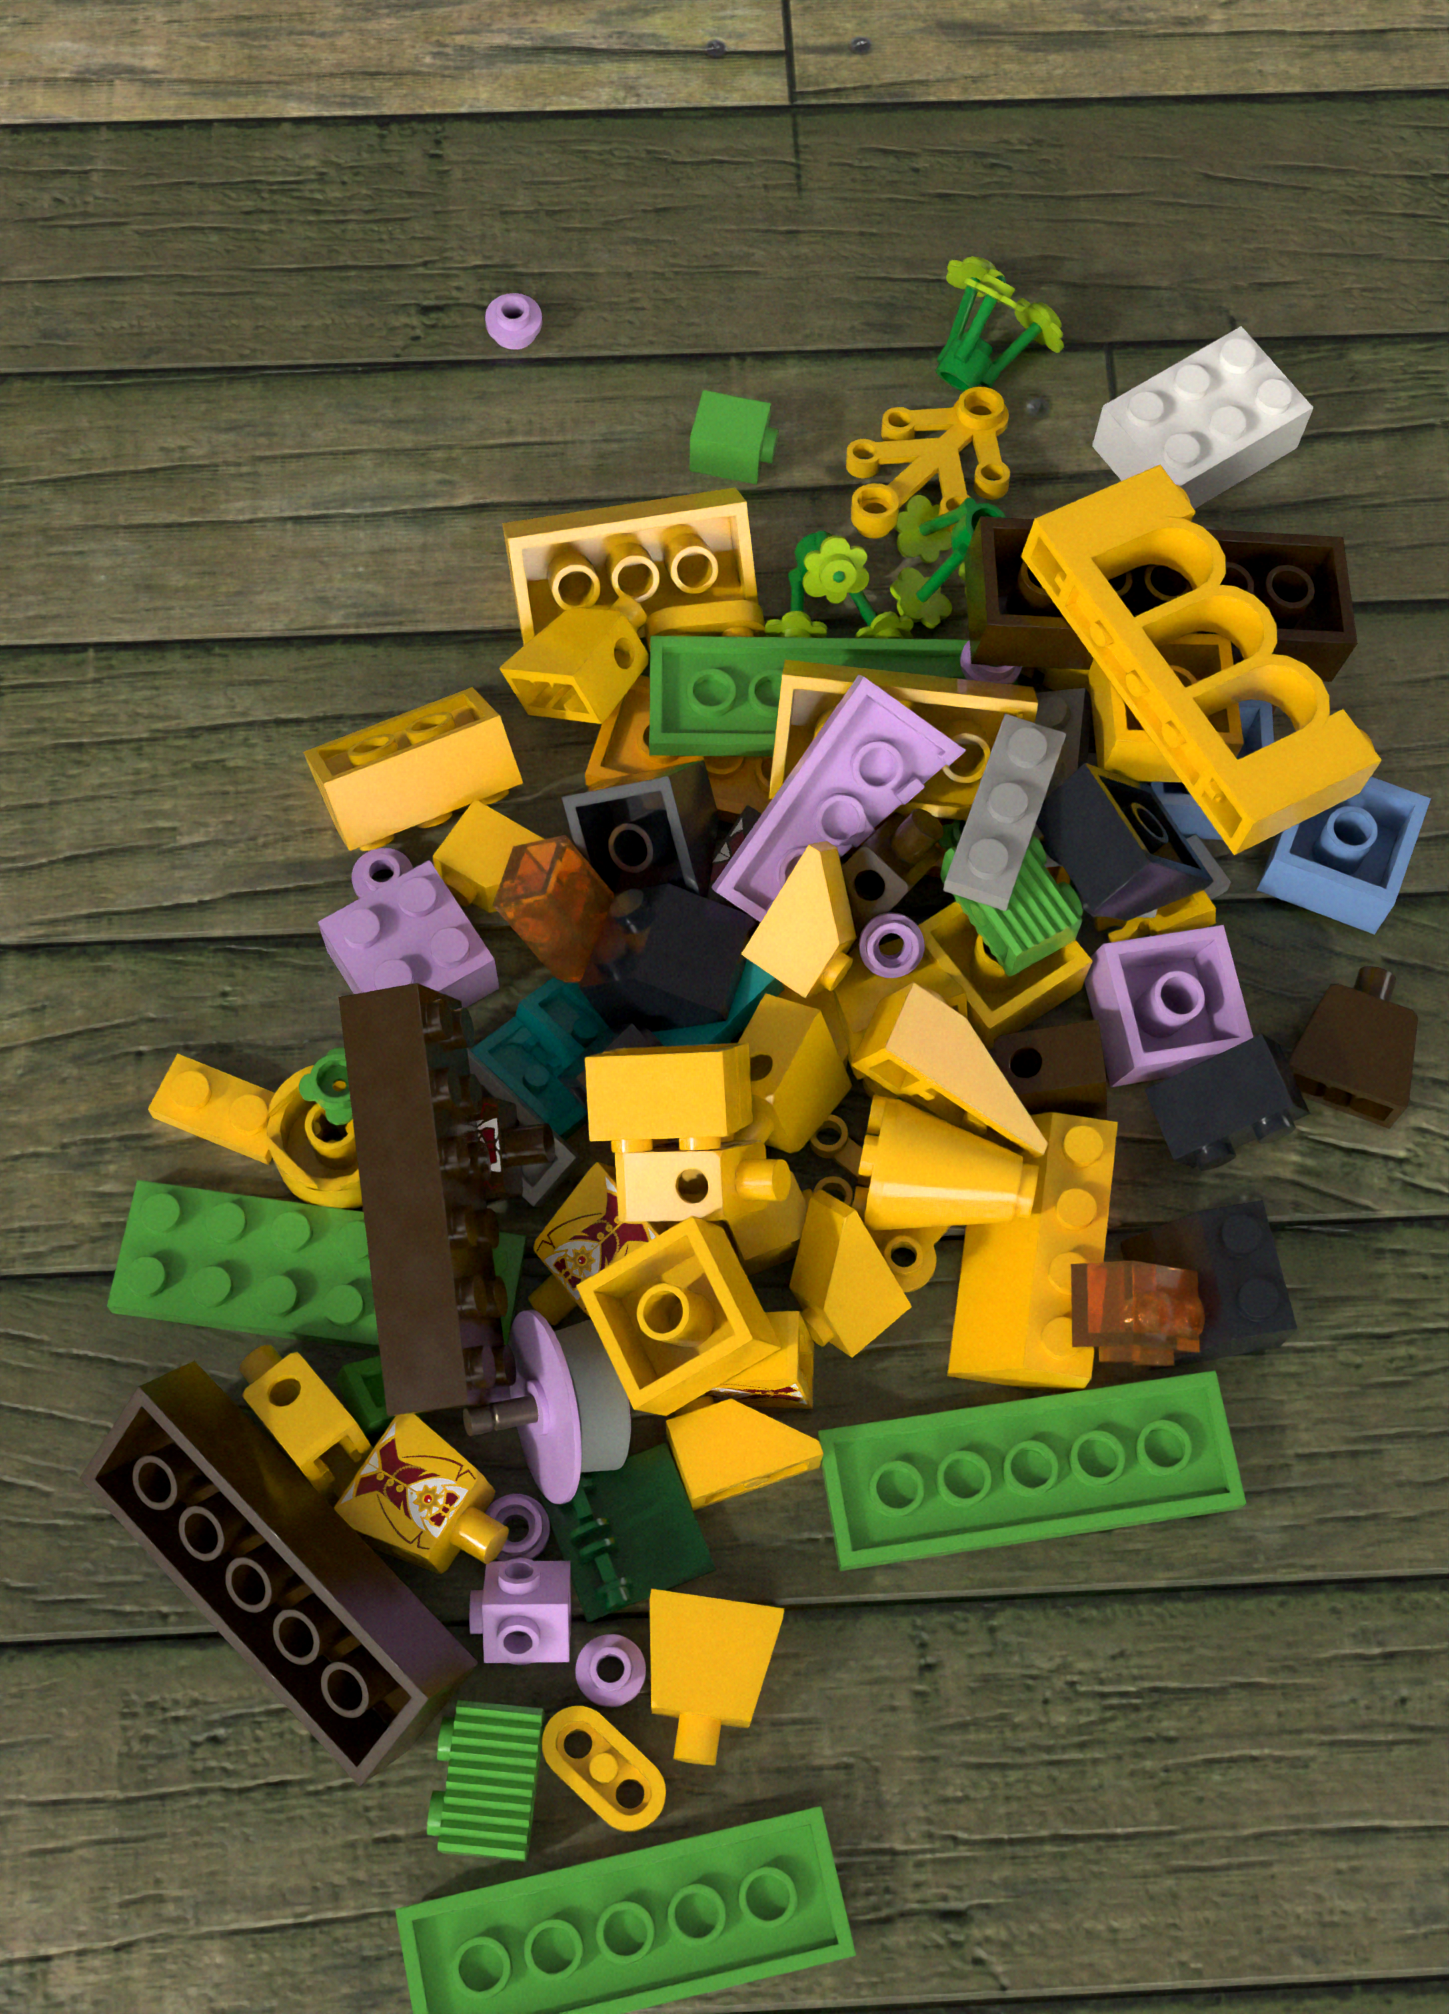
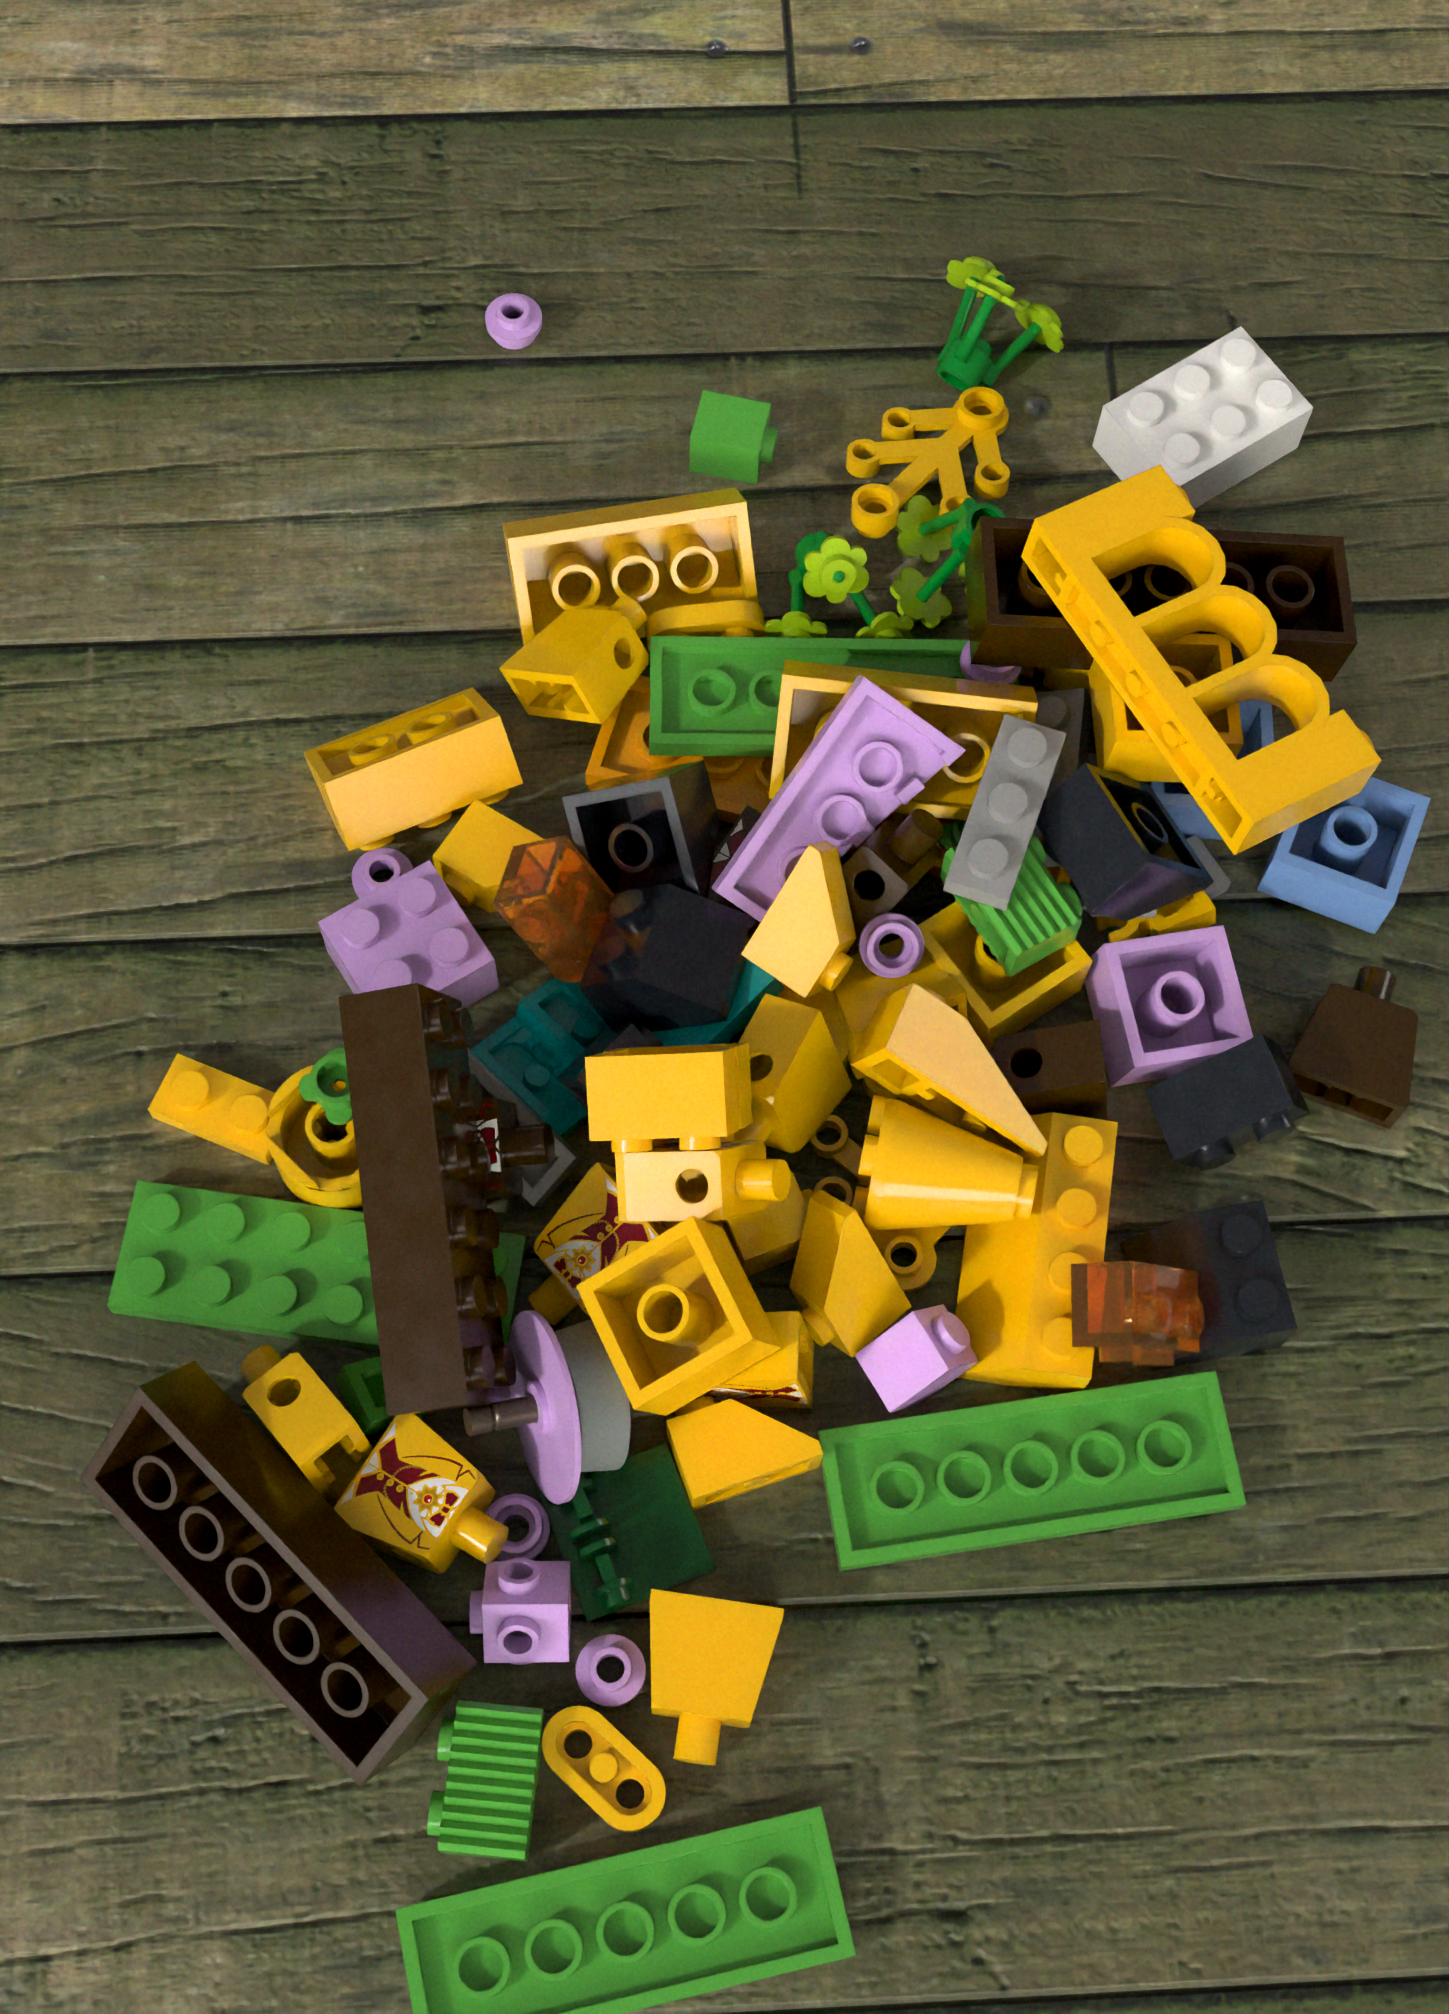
none -> lavender brick [855,1304,979,1413]

